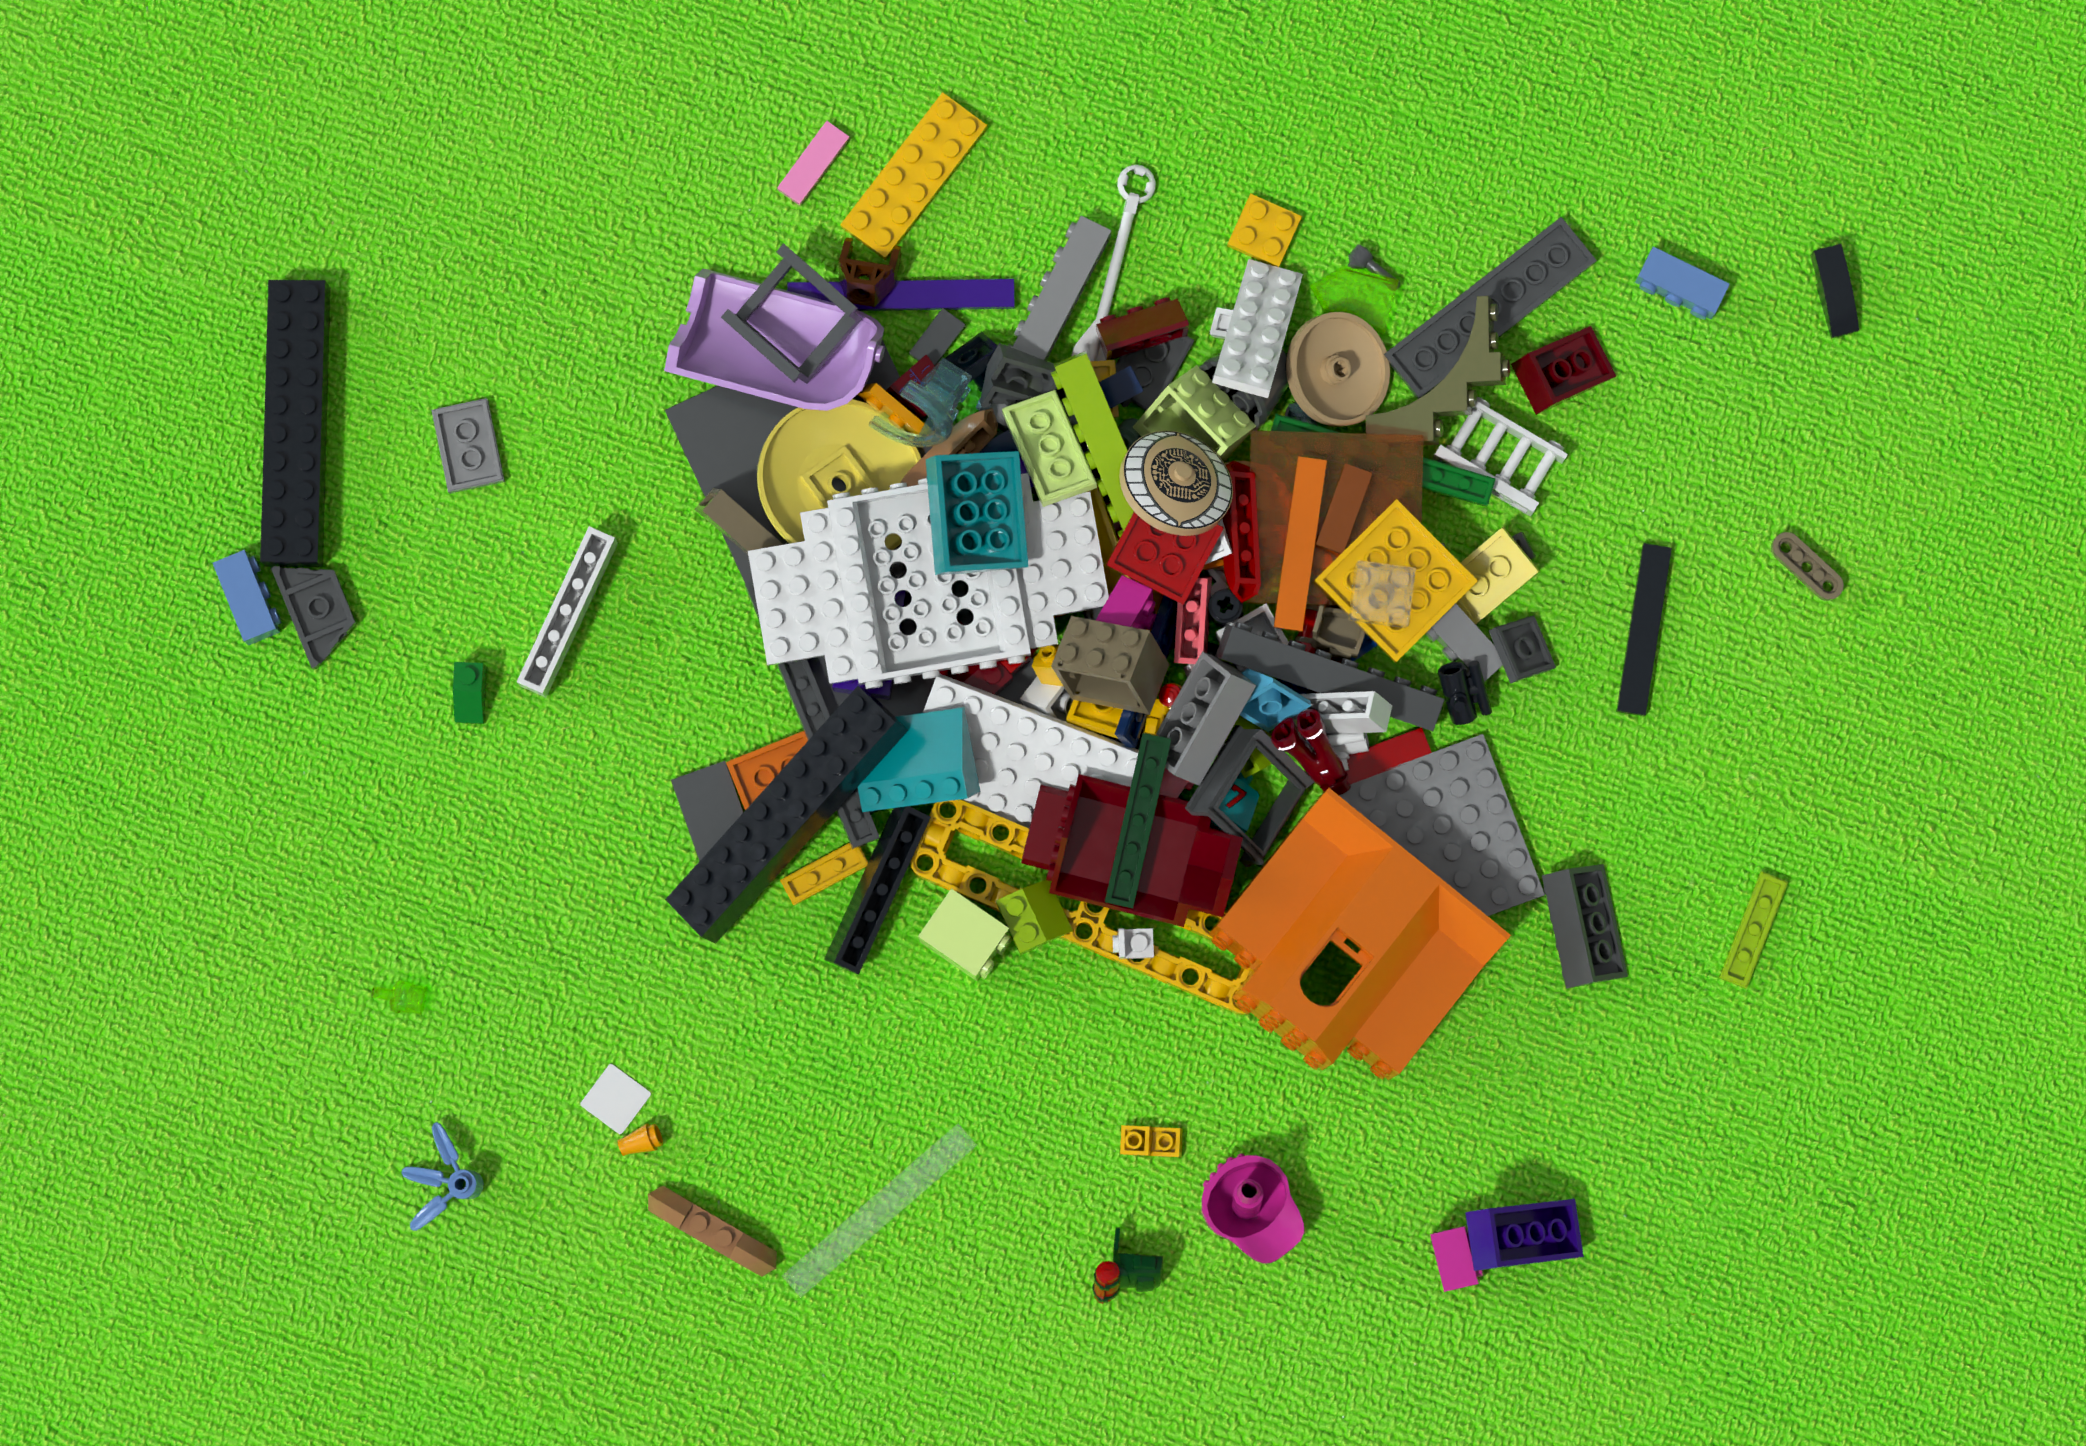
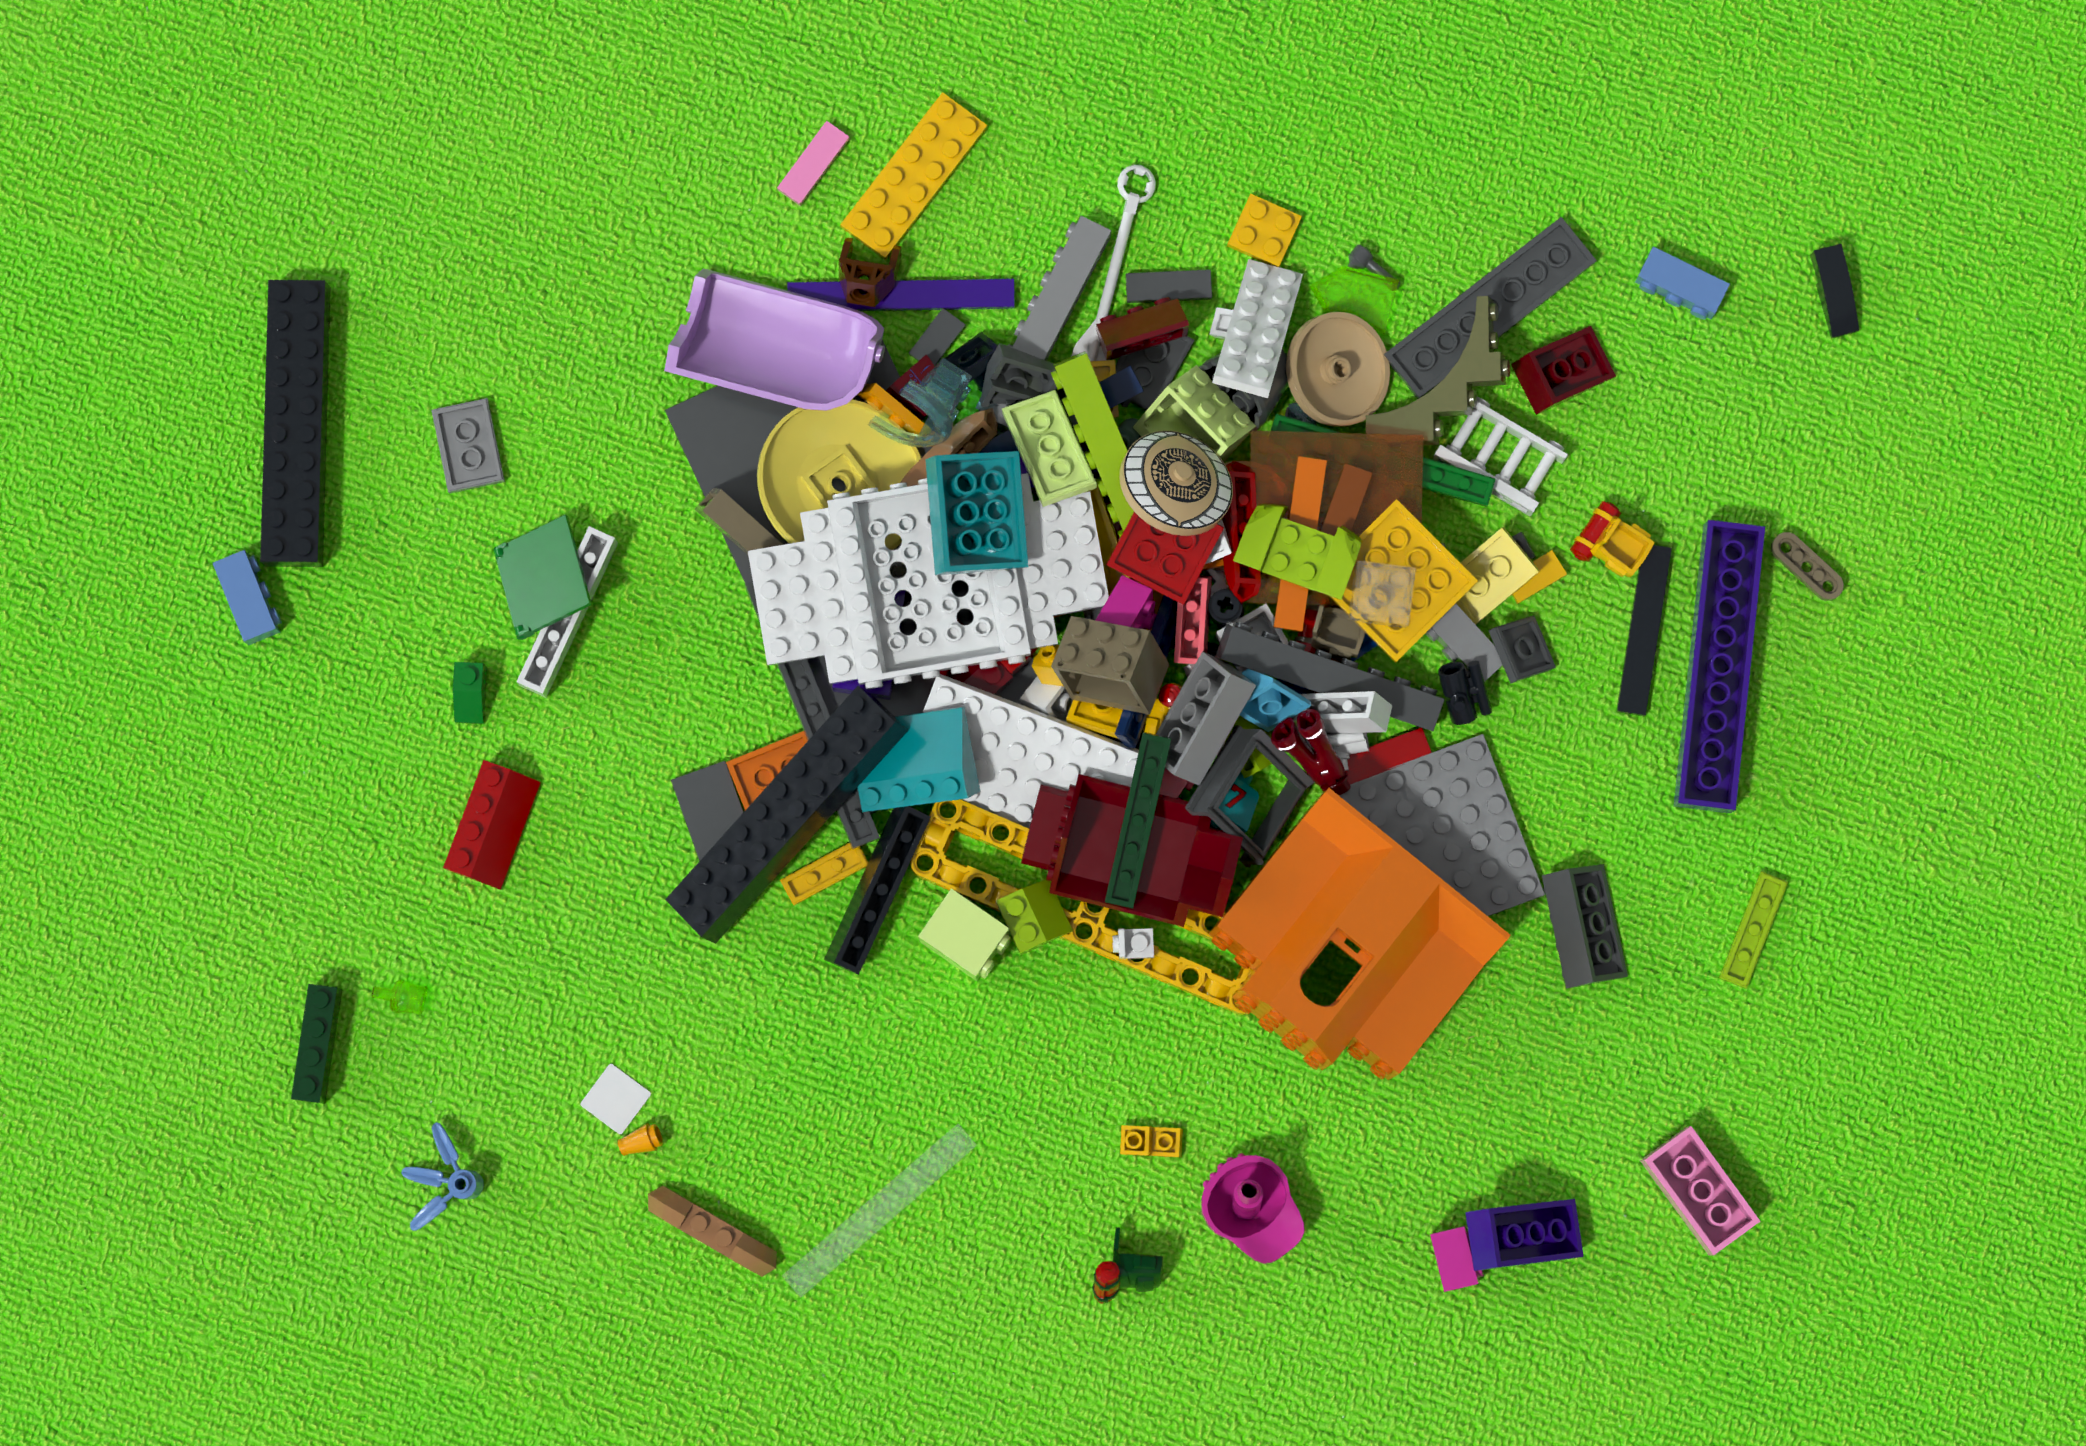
dark grey wing [271,566,357,670] -> none
dark grey piece [721,243,862,384] -> none
none -> dark green brick [291,984,342,1104]
none -> red slope [443,760,541,890]
none -> piece [493,515,592,640]
none -> dark grey tile [1126,270,1212,303]
none -> lime piece [1233,503,1361,600]
none -> yellow tile [1512,550,1567,604]
none -> yellow piece [1570,501,1655,577]
none -> bright pink brick [1640,1126,1760,1256]
none -> dark purple brick [1673,520,1765,813]

